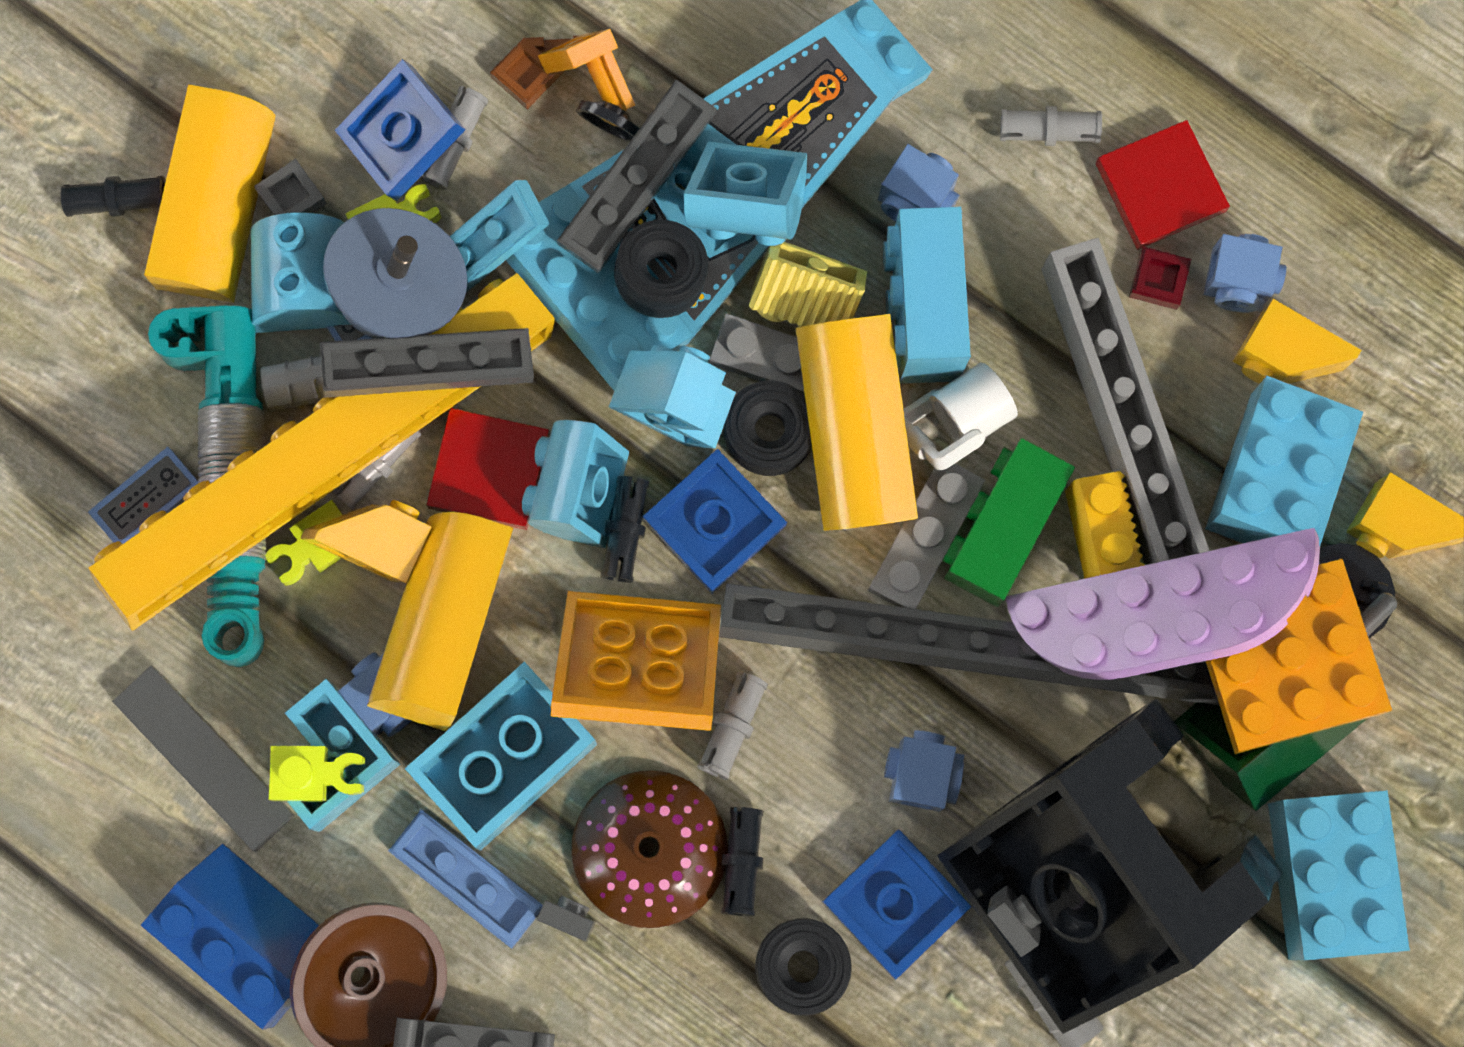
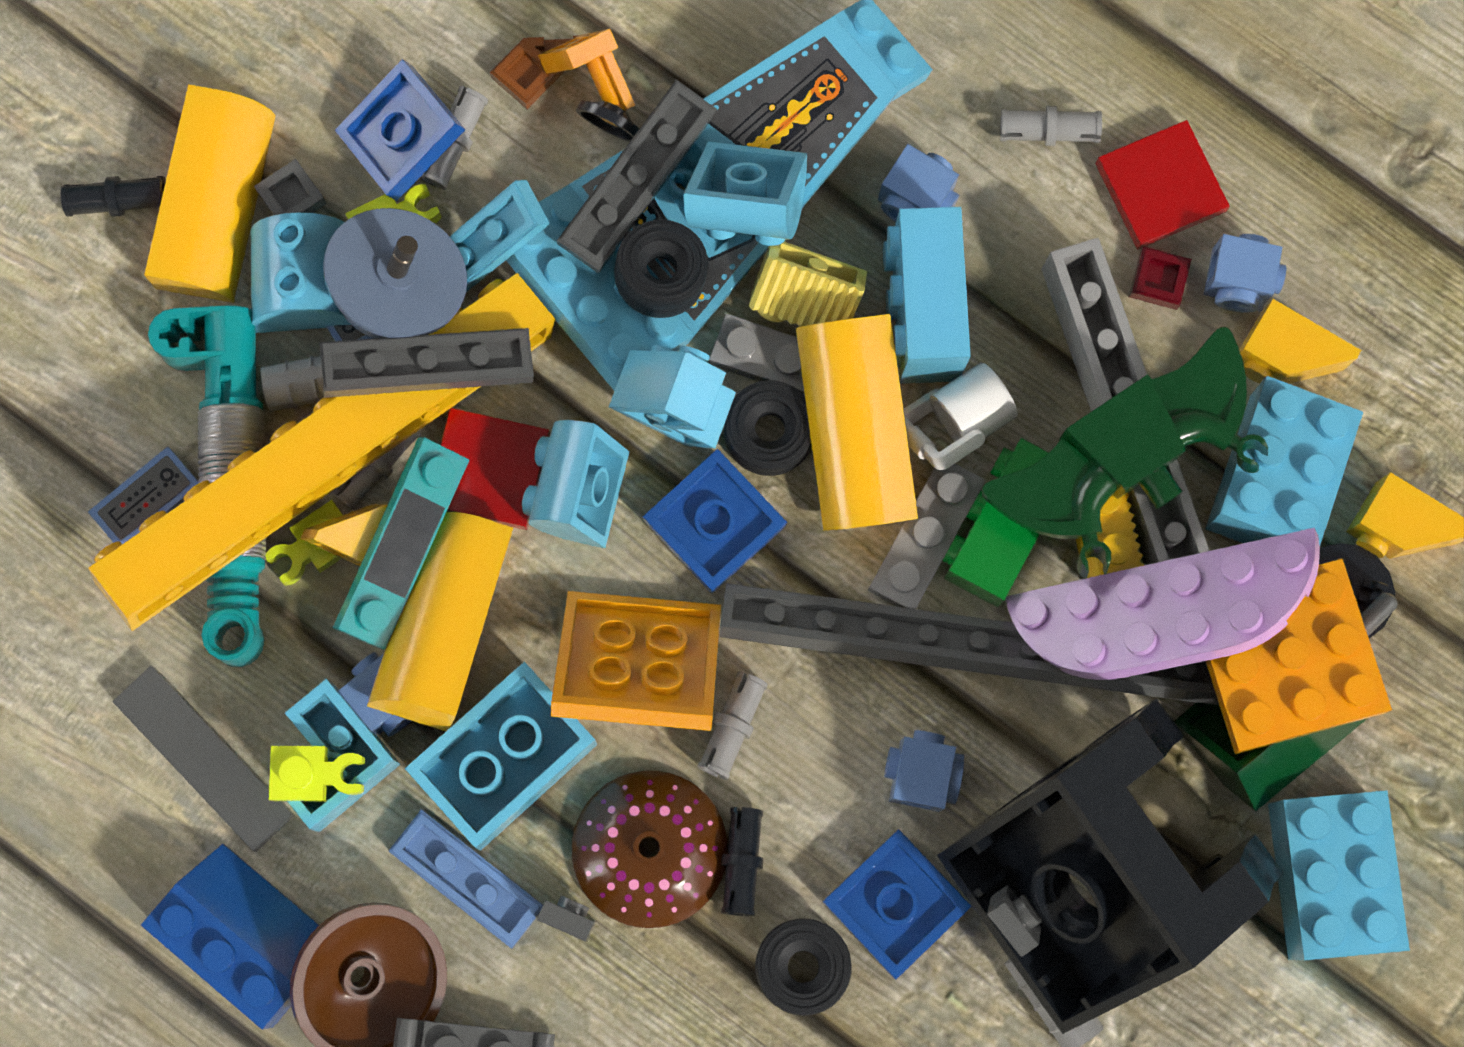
black pin [600,476,650,583] -> none
none -> teal plate [332,437,469,650]
none -> dark green torso [981,327,1268,578]

